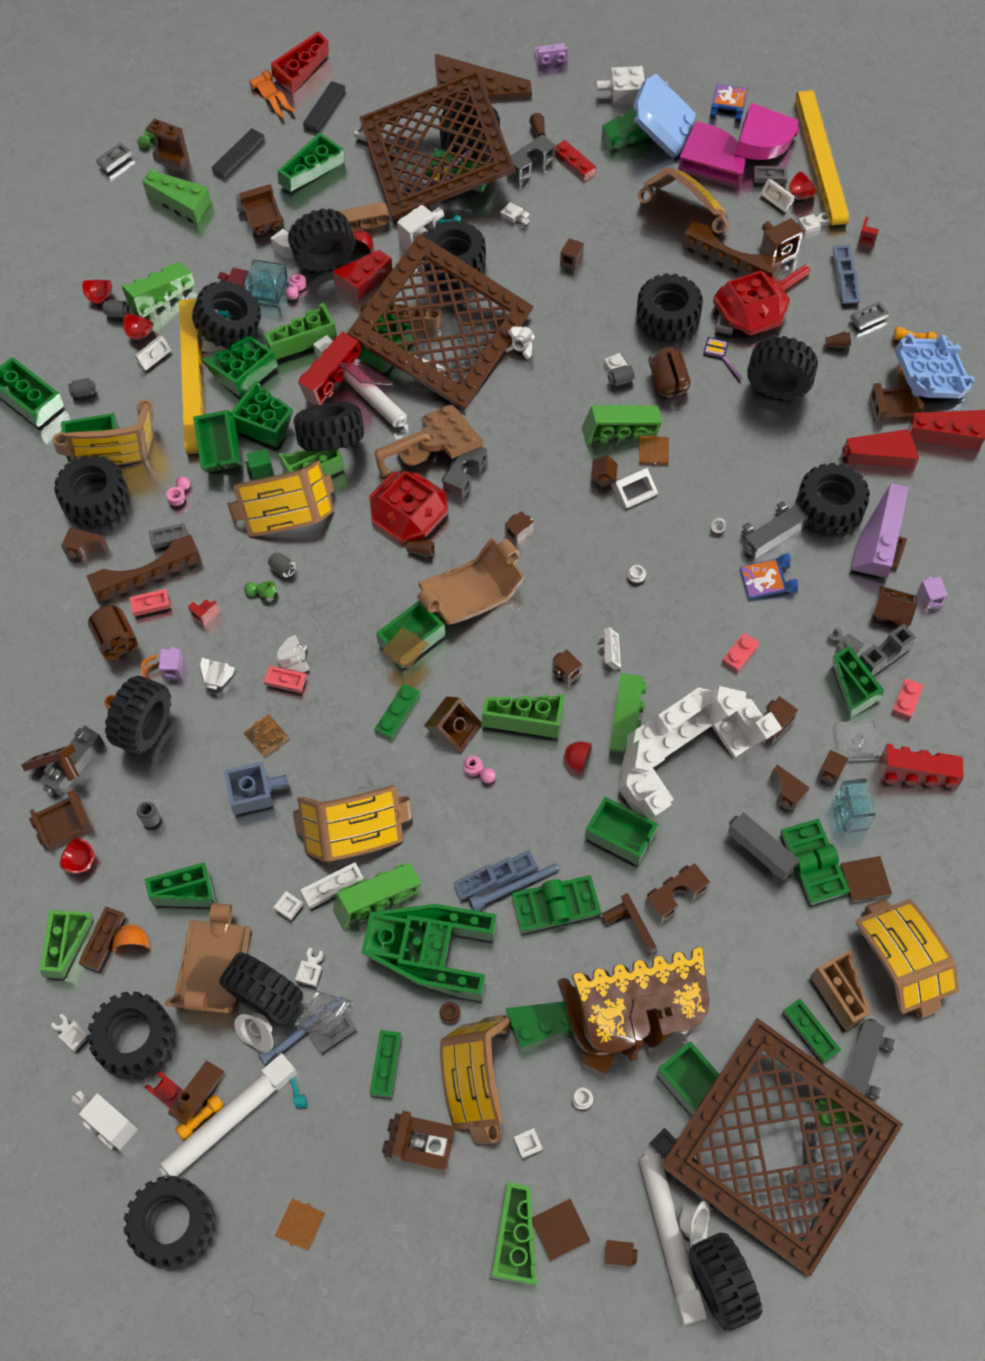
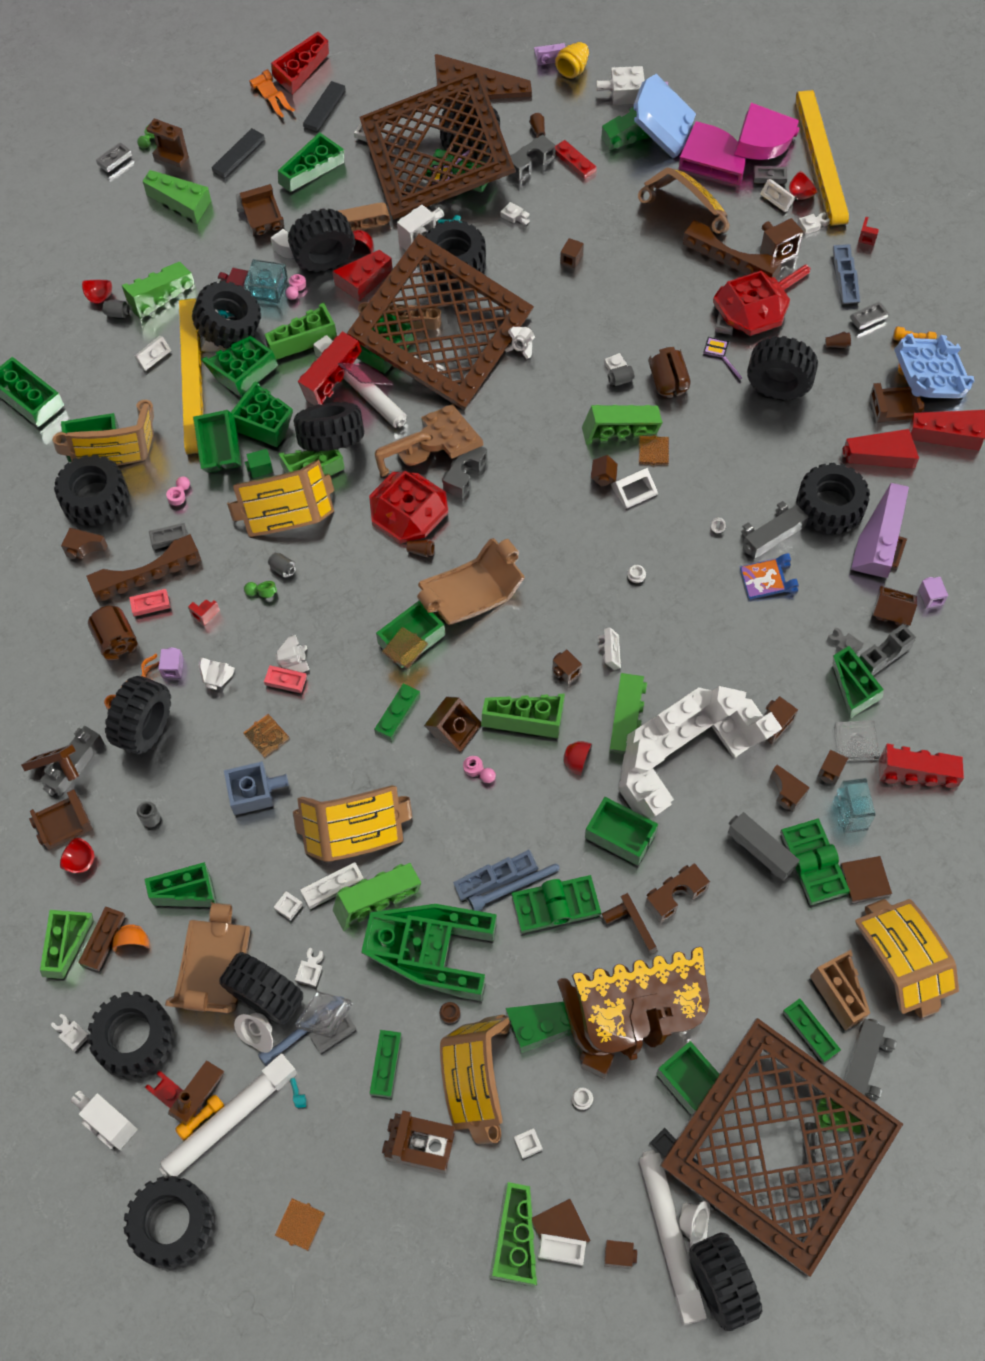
dark grey brick [68,378,96,398] -> none
red helmet [123,314,154,340] -> none
reddish brown brick [505,511,534,544] -> none
black tyre [636,273,703,340] -> none
flag [710,84,748,121] -> none
coral plate [722,633,760,673] -> none
coral plate [892,678,924,720] -> none
none -> white tile [538,1234,586,1266]
none -> yellow piece [555,42,589,79]

